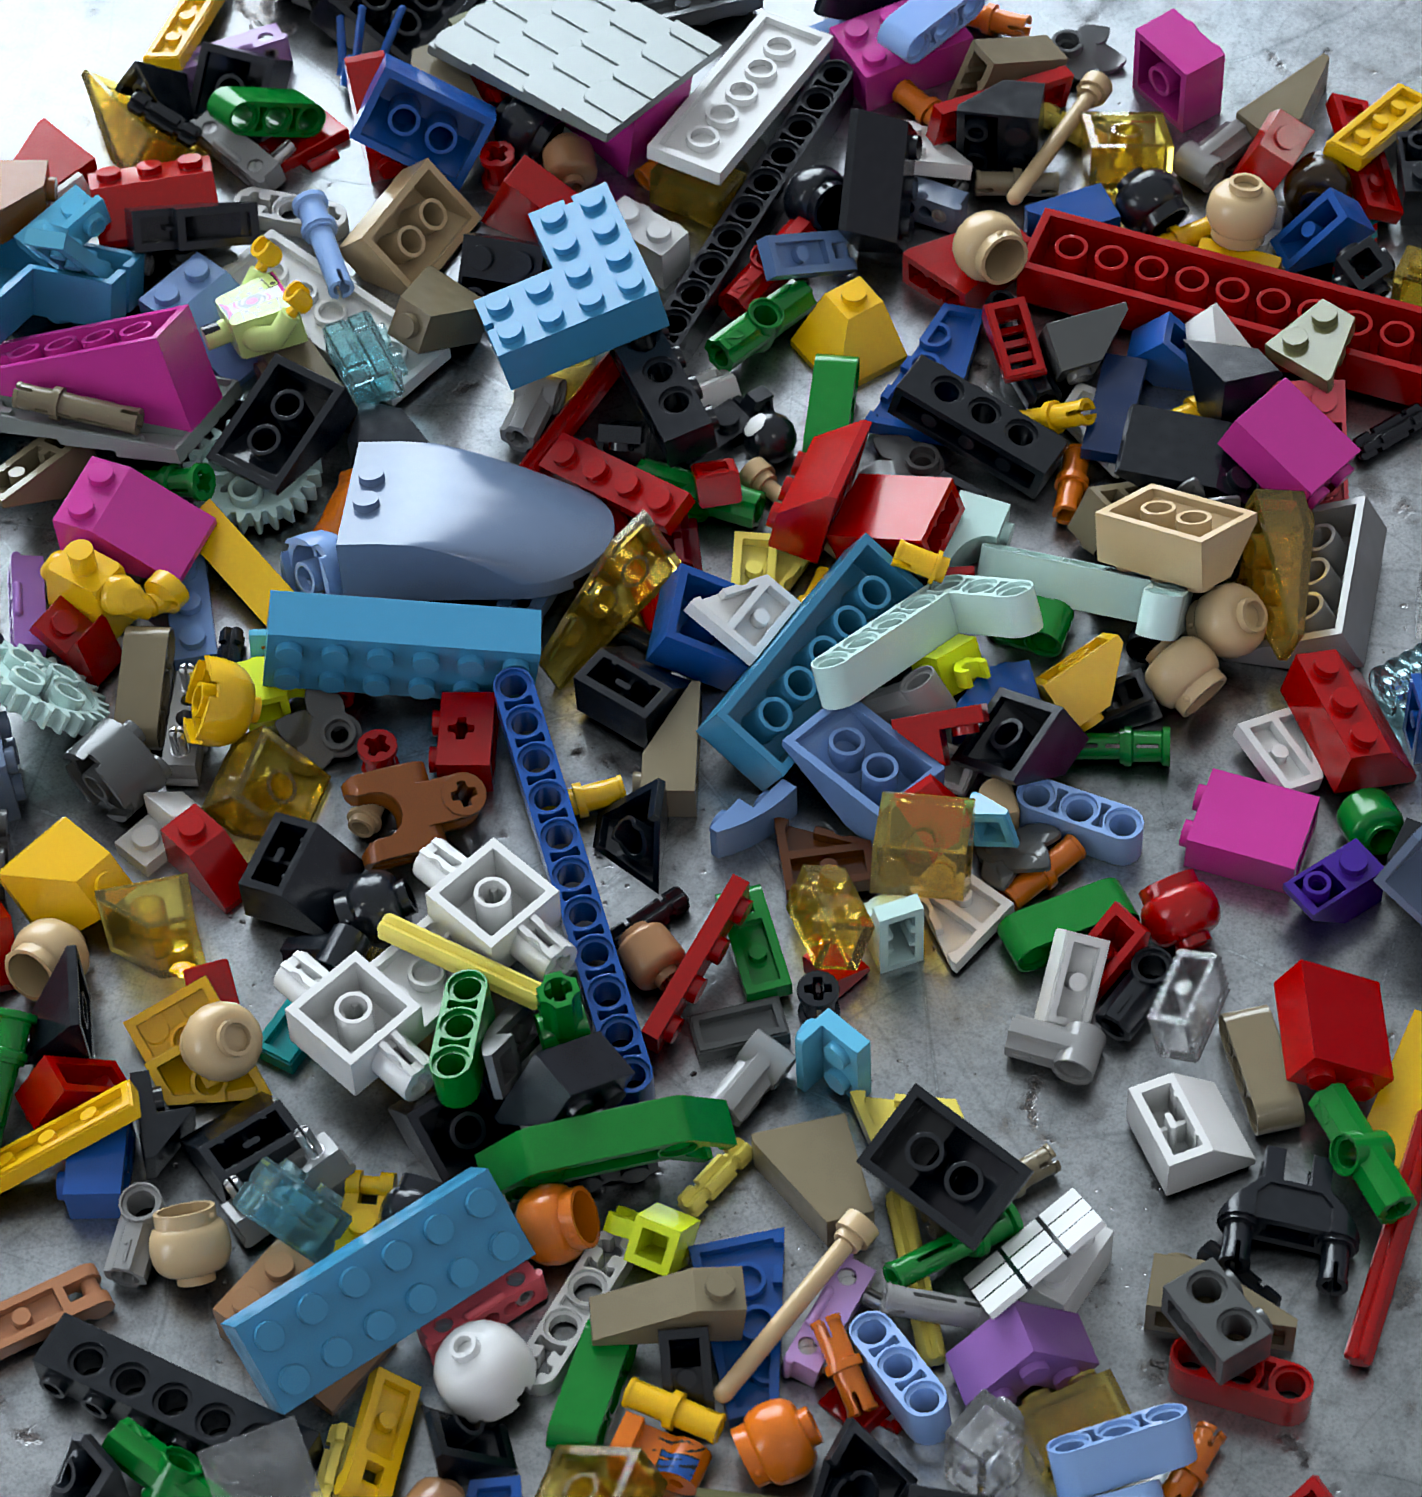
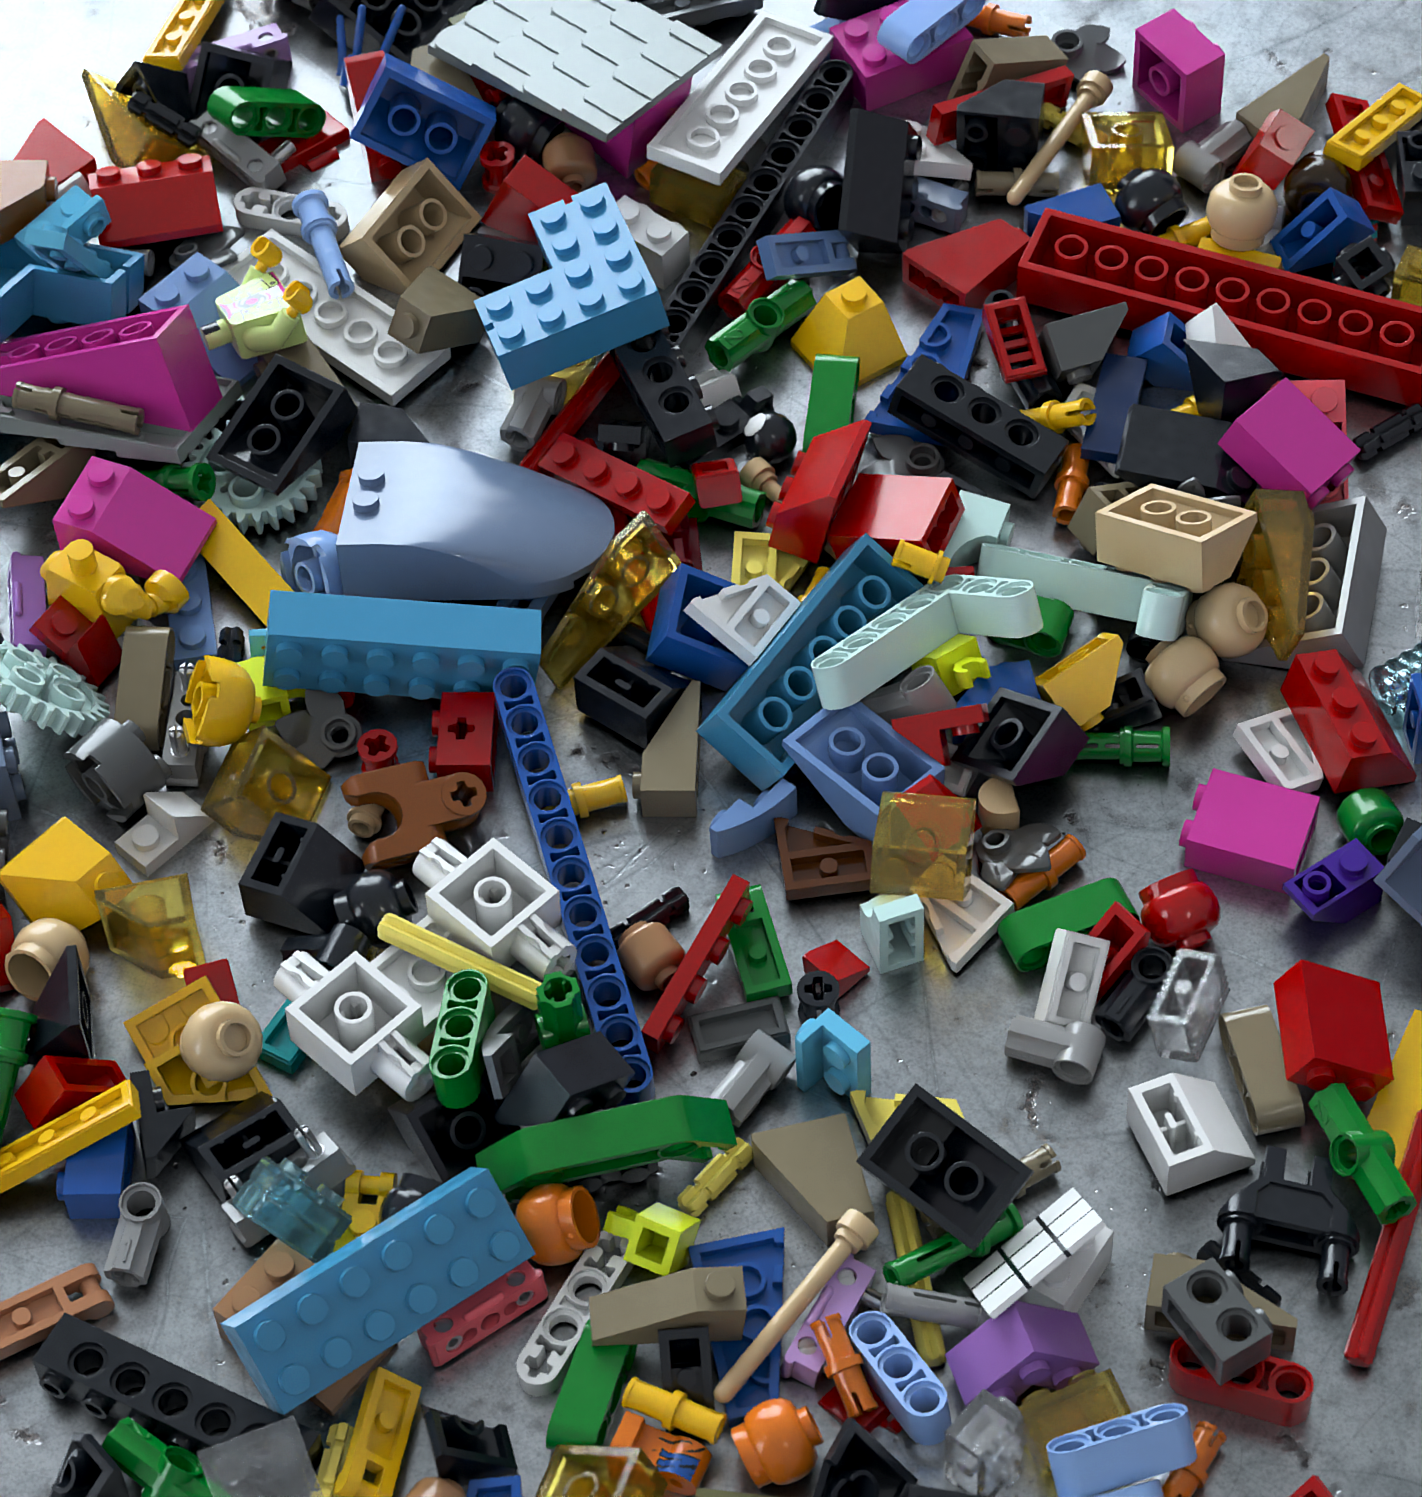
black slope [124,202,260,253] -> none
tan piece [149,1200,232,1287] -> none
red slope [160,803,248,914] -> none
clear light blue brick [322,310,408,408] -> none
white cylinder [433,1319,537,1423] -> none
black slope [593,778,669,894] -> none
clear yellow brick [786,864,875,970] -> none
orange pin [892,79,956,145] -> none
tan piece [952,210,1028,285] -> none
medium azure slope [963,792,1020,848] -> none
light blue beam [1016,779,1144,866] -> none
wing [1265,299,1356,393] -> none

